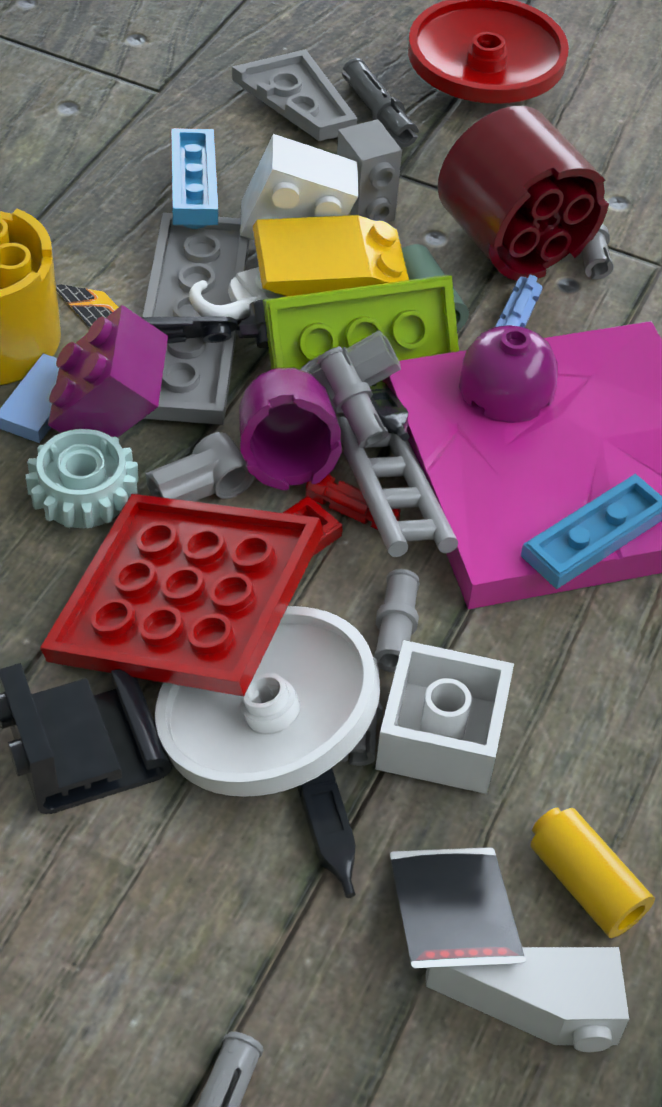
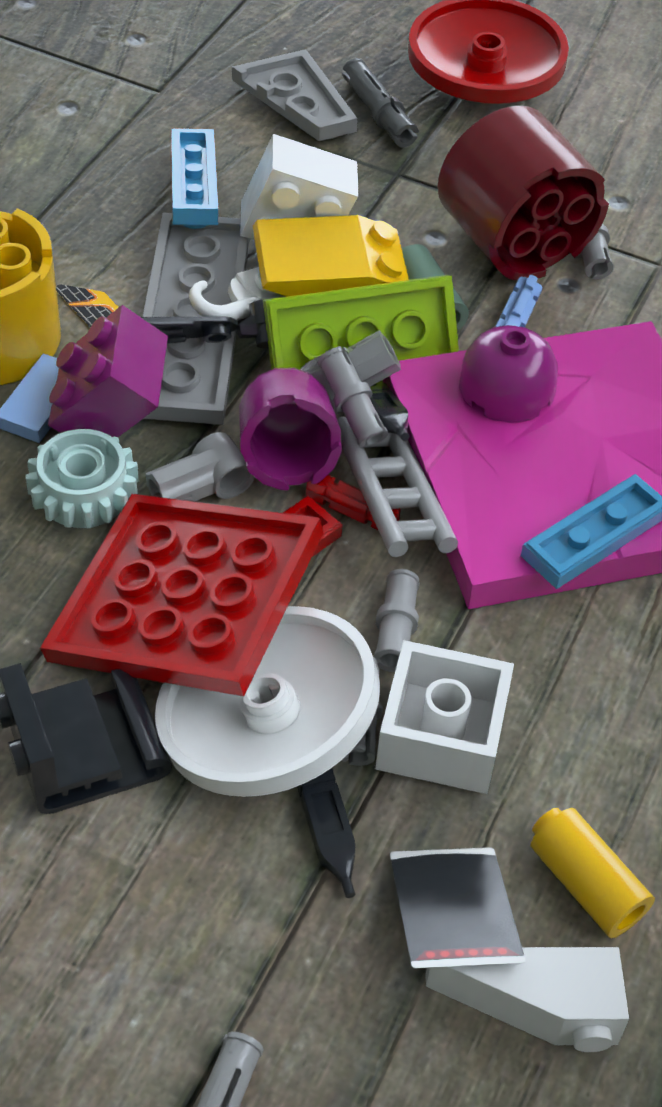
light grey brick [337,119,402,222] -> none

